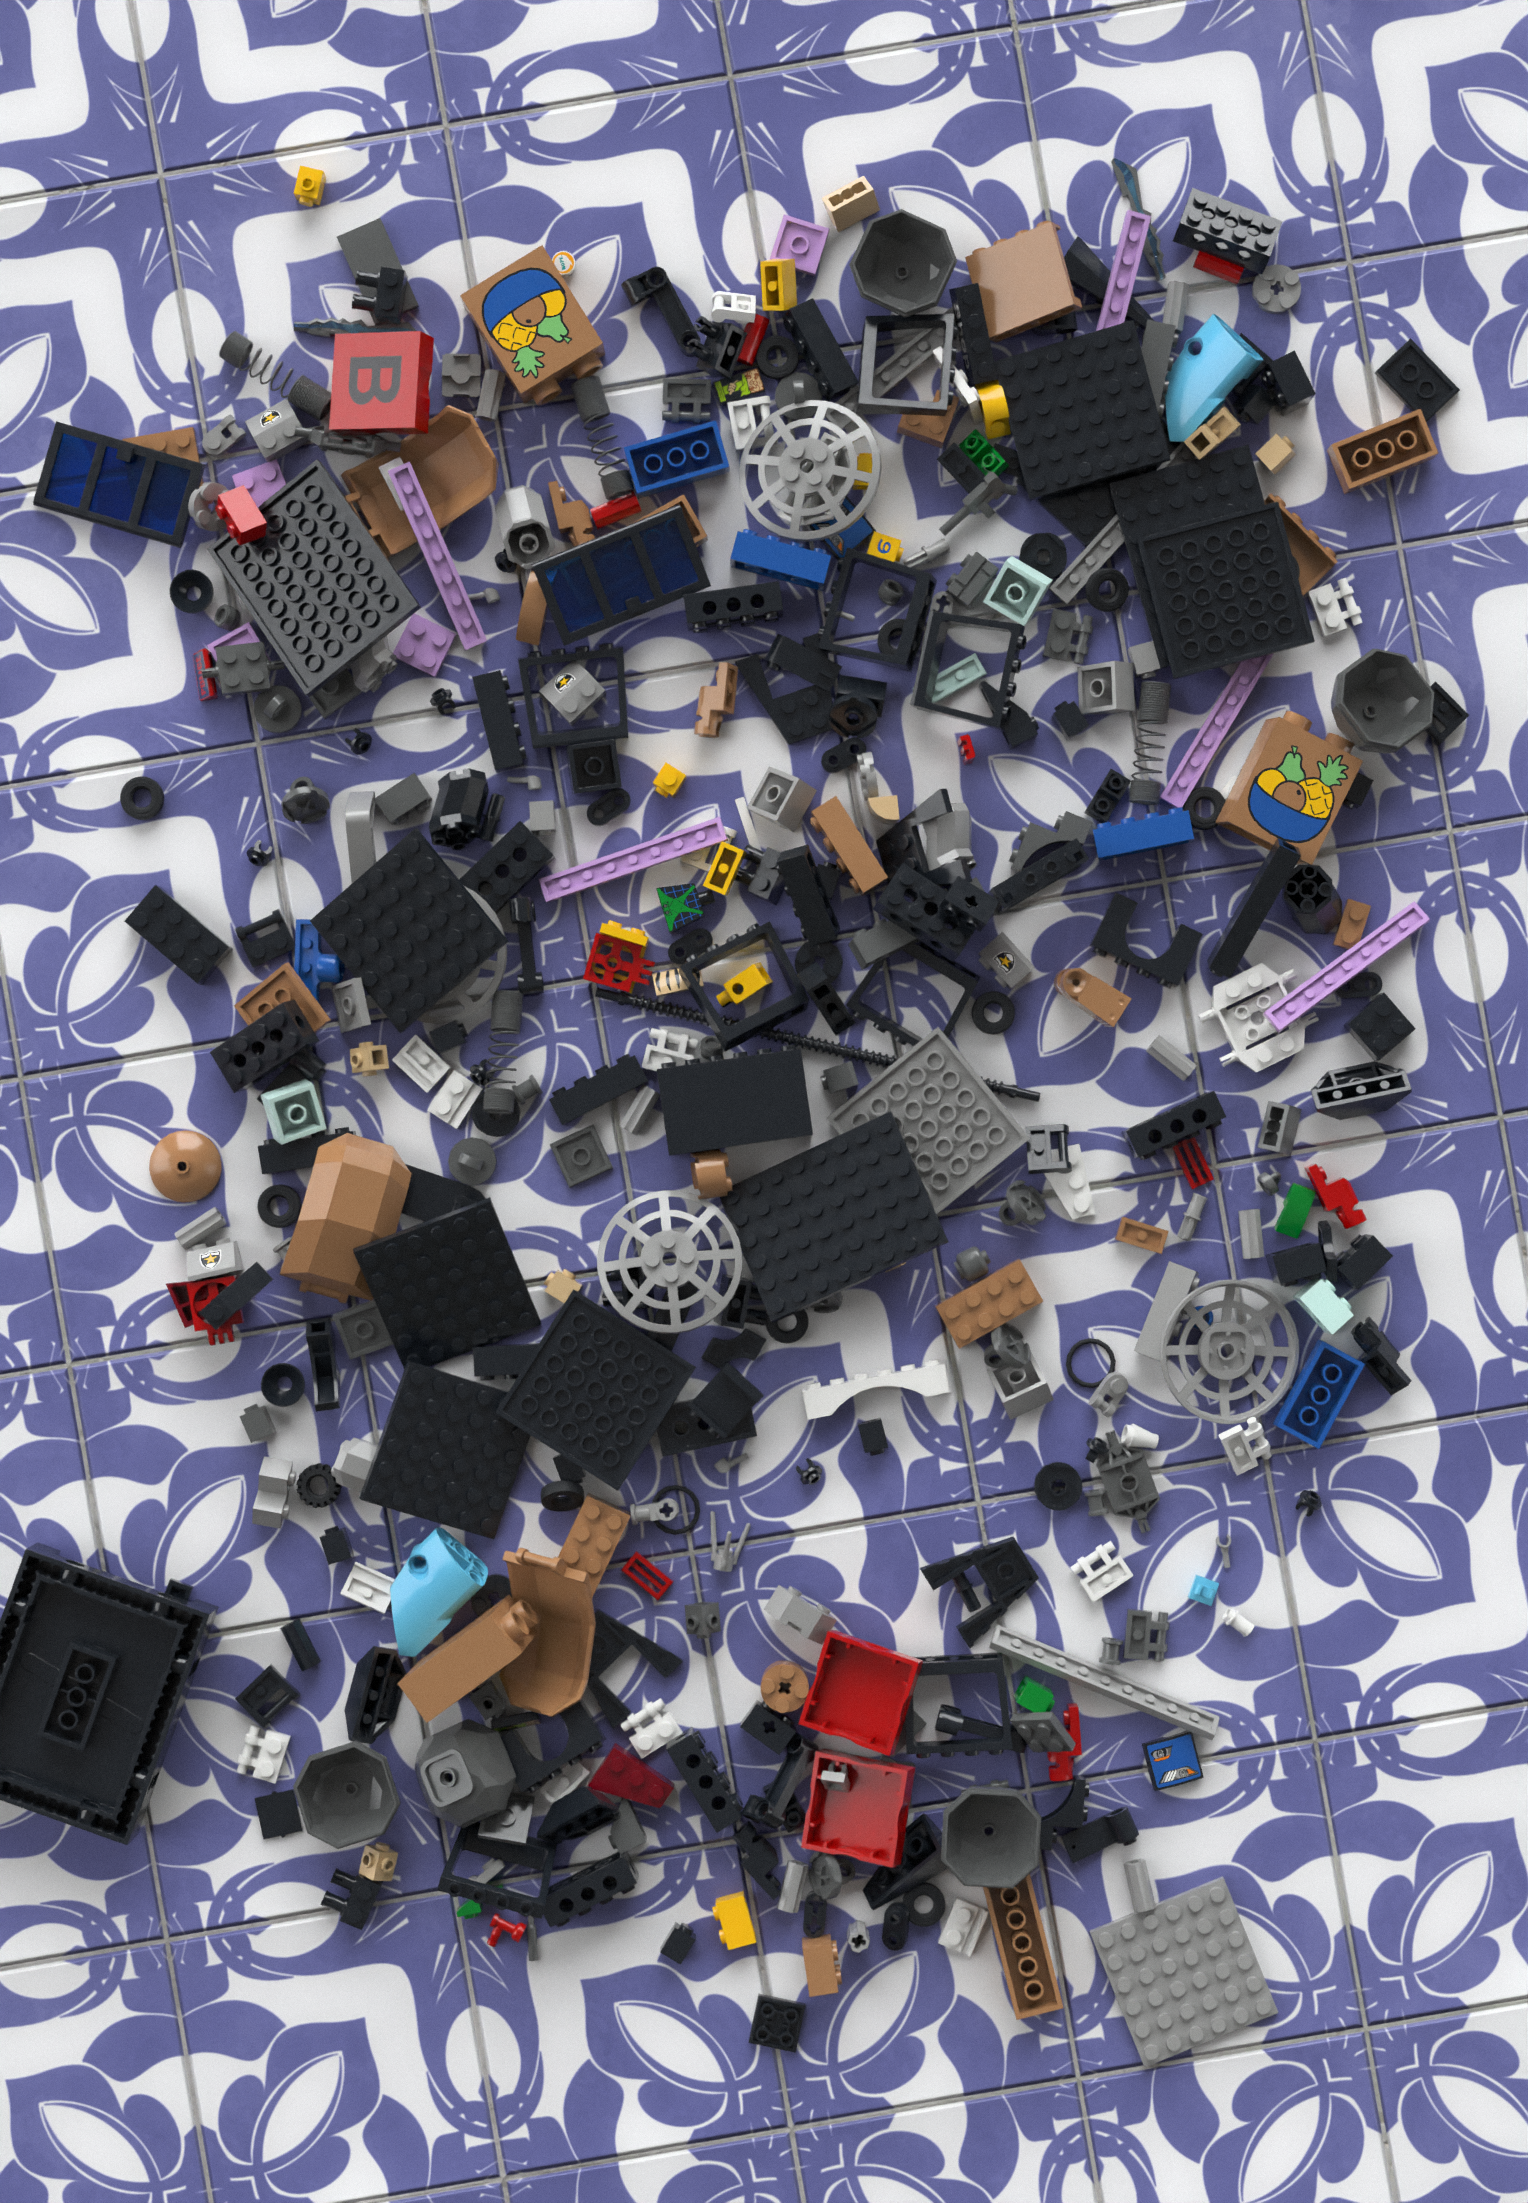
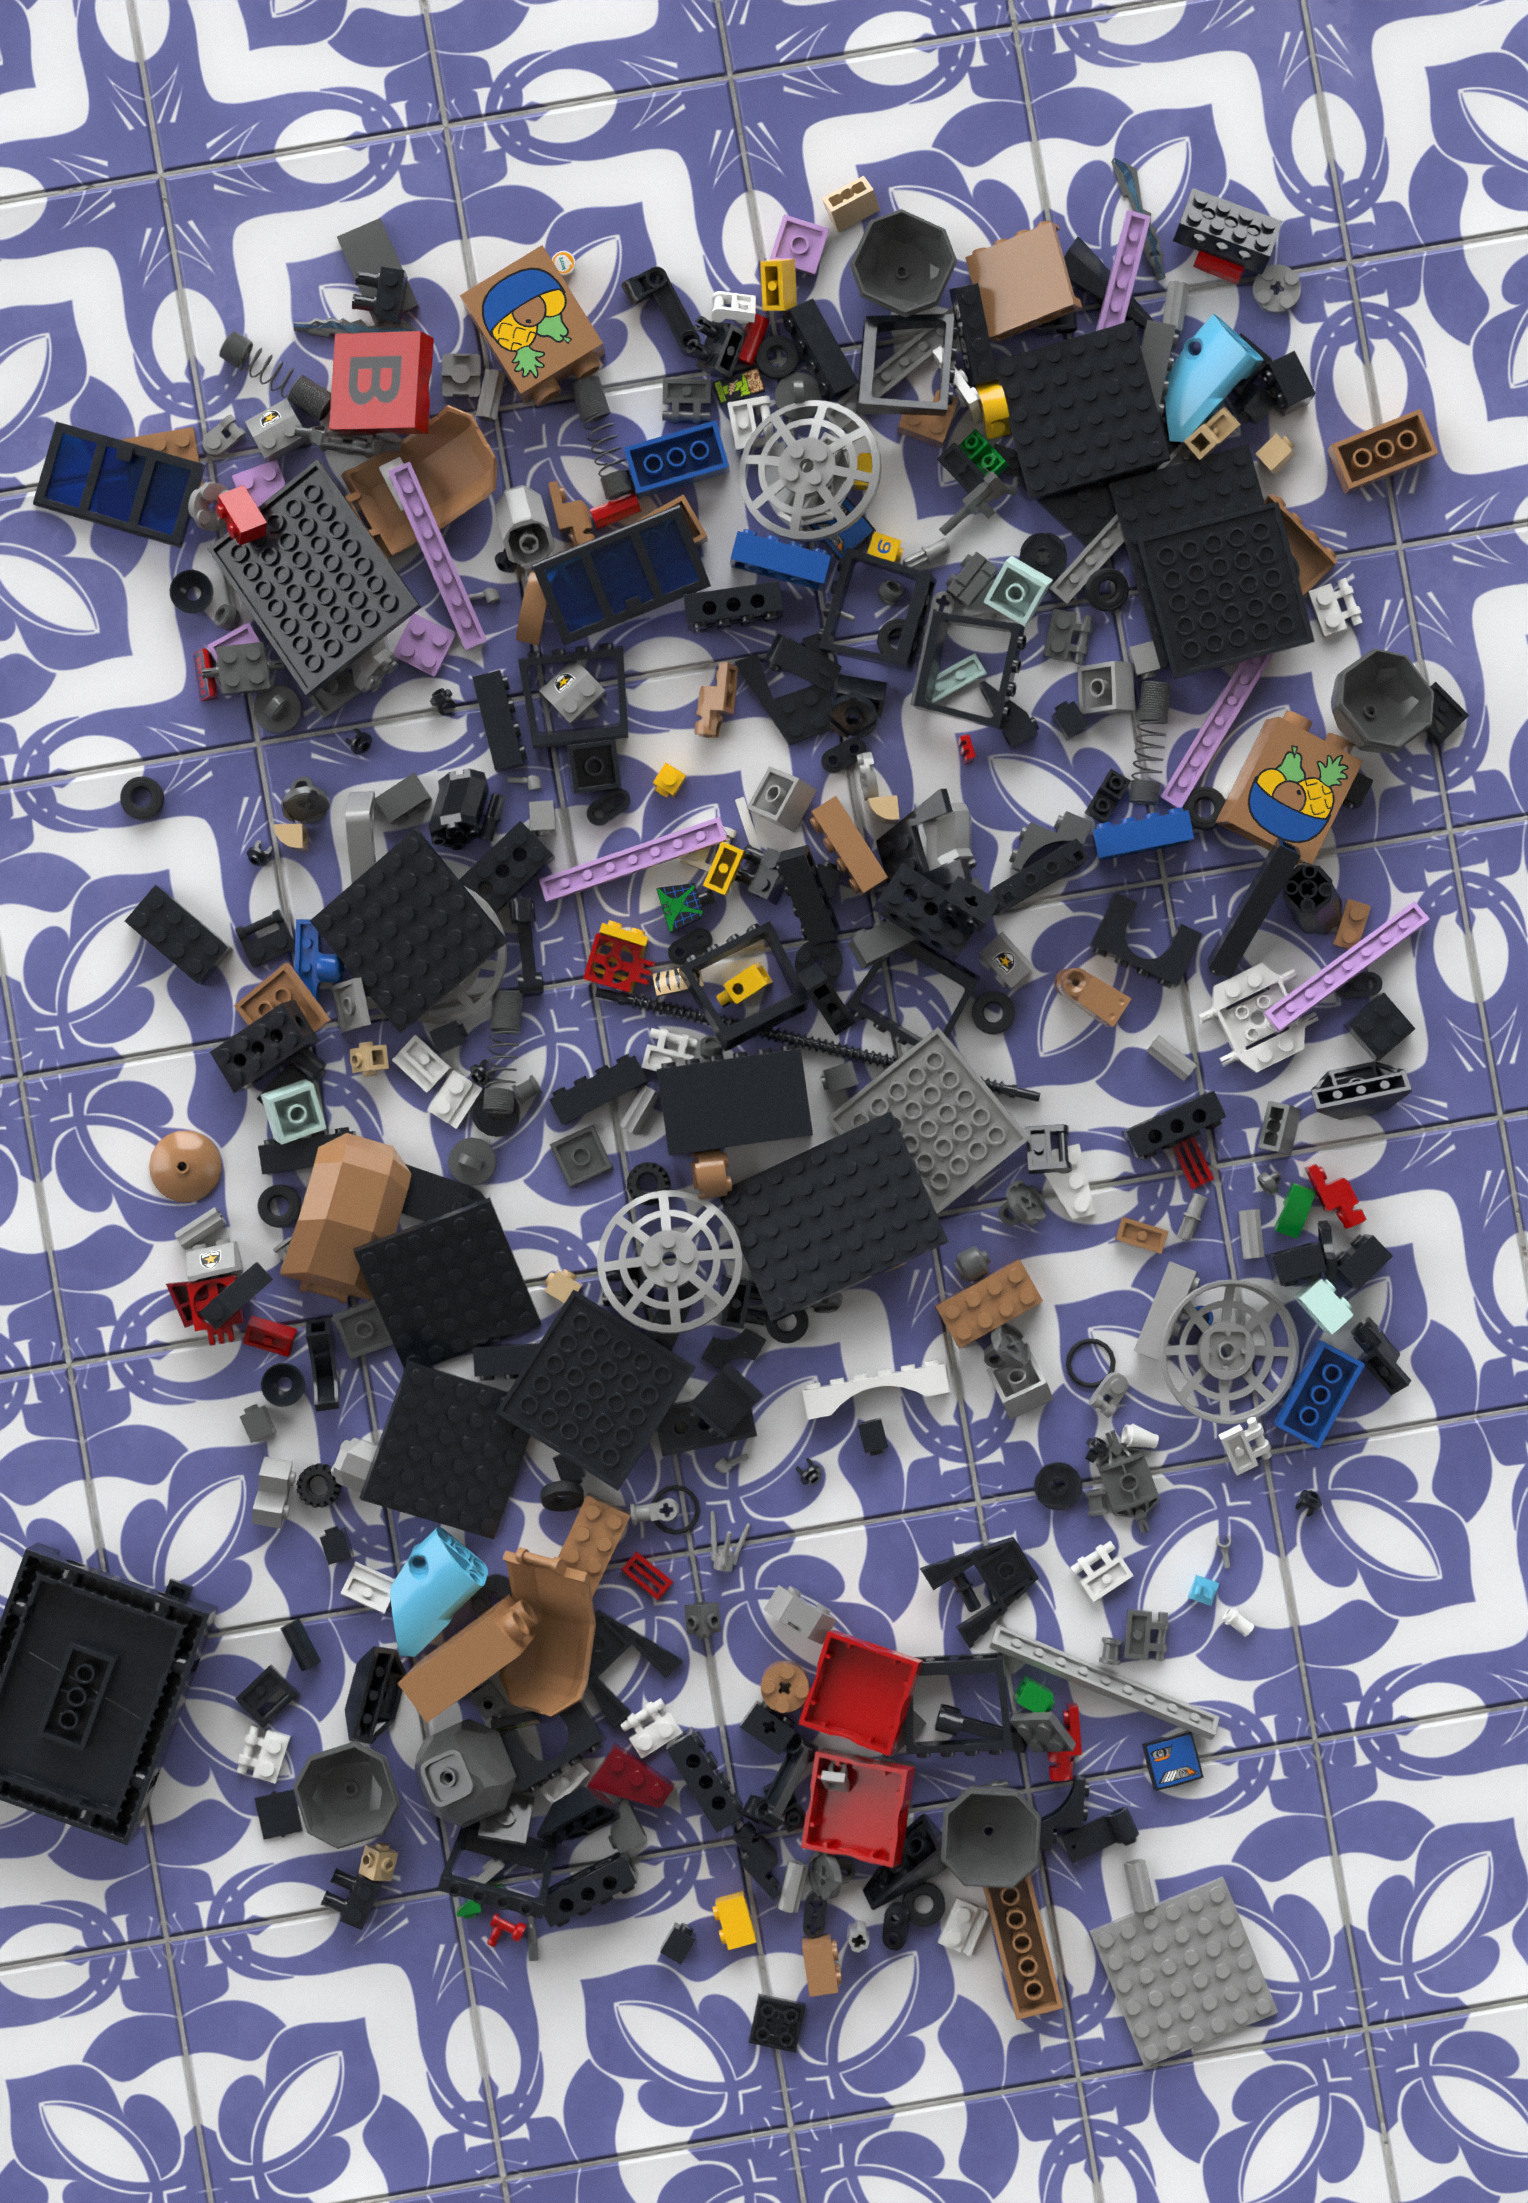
yellow brick [294,166,326,207] -> none
black tile [1375,338,1460,422] -> none
none -> red slope [243,1316,297,1357]
none -> tan brick [273,824,309,852]
none -> black tyre [626,1162,670,1205]

